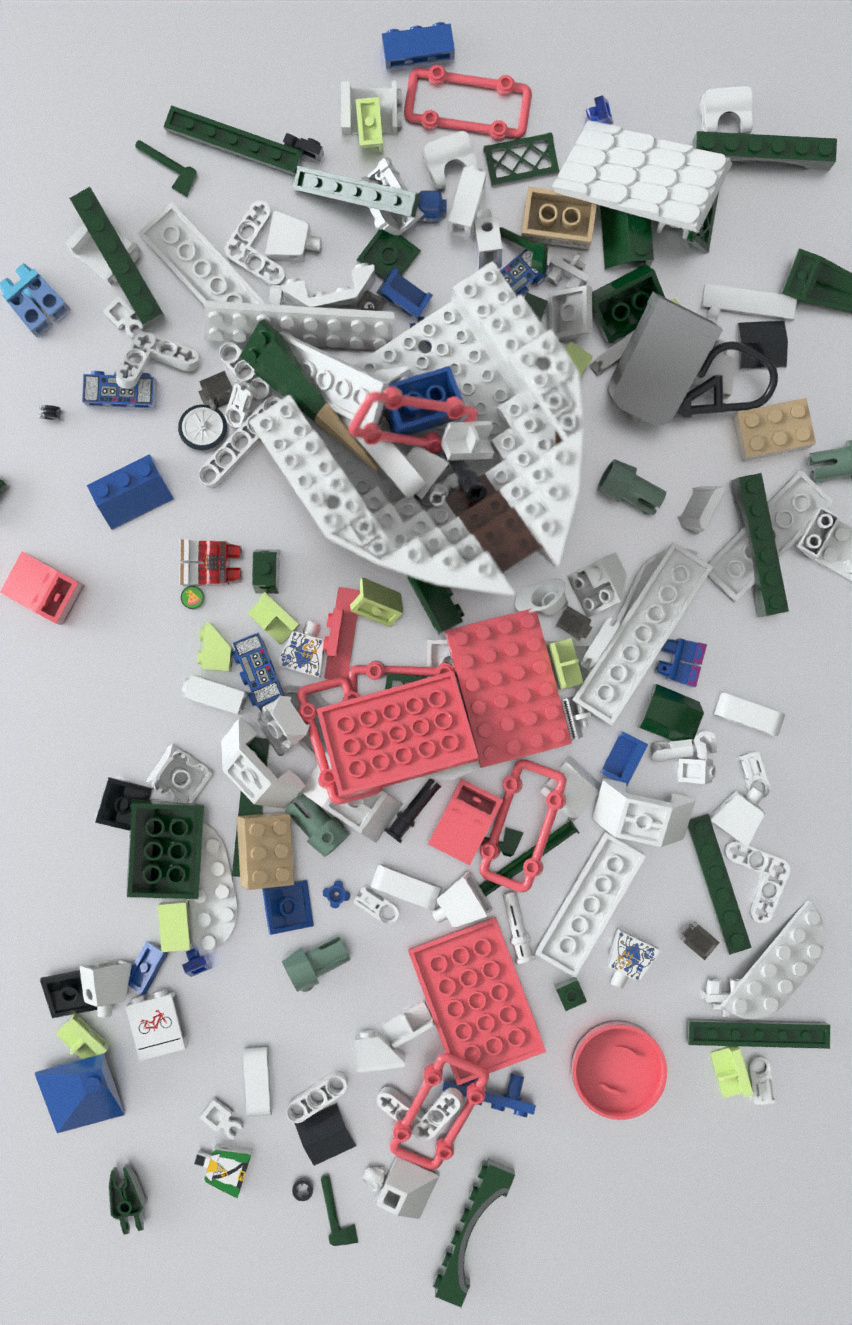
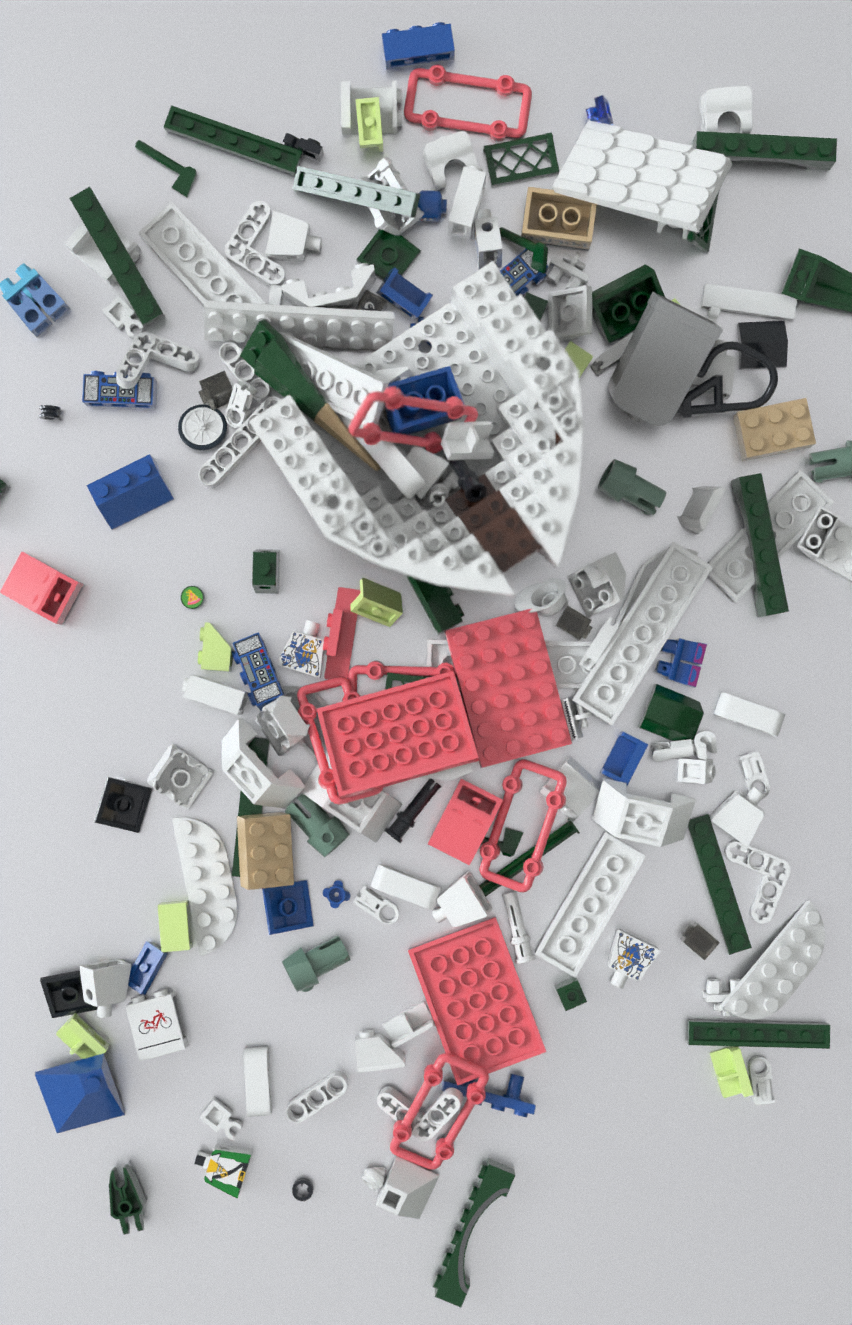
dark green slope [126,799,204,899] -> none
hips [179,539,242,586] -> none
clear blue tile [182,948,212,977] -> none
yellowish green panel [248,592,300,645] -> none
black slope [294,1103,357,1166] -> none
dark green piece [321,1175,358,1246] -> none
yellowish green panel [548,638,583,690] -> none
coral piece [571,1021,667,1120] -> none
dark green slope [600,205,654,270] -> none

